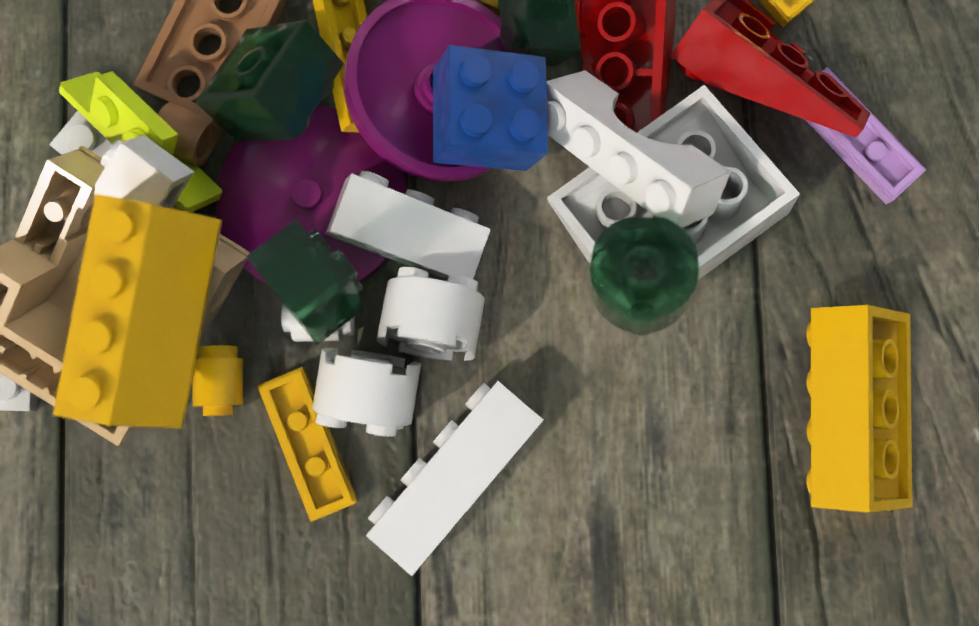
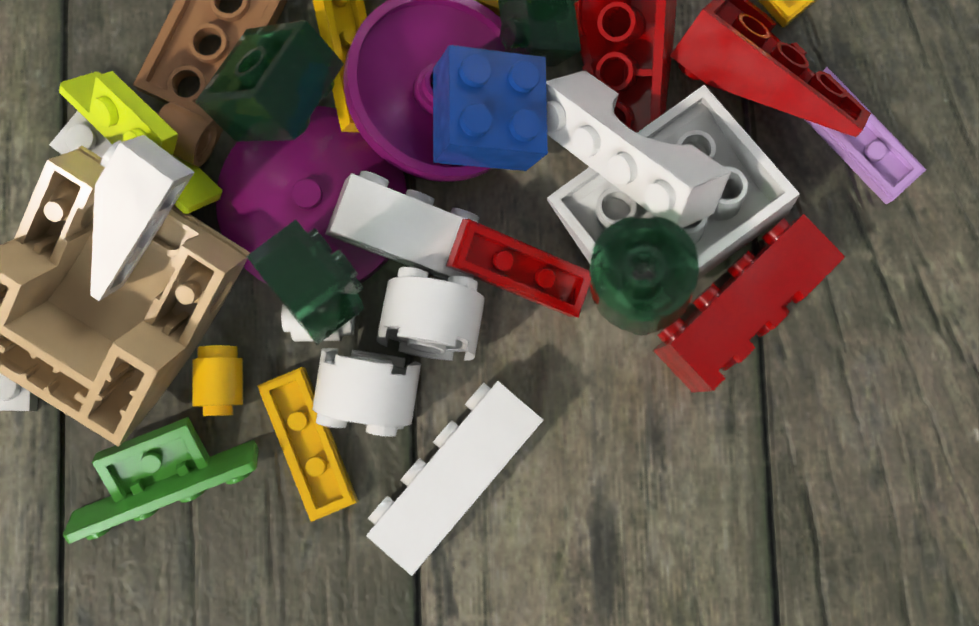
yellow slope [53,193,223,429] -> none
yellow slope [806,305,913,513] -> none
none -> bright green bracket [63,417,259,544]
none -> red tile [446,219,594,318]
none -> red wedge [653,214,845,393]

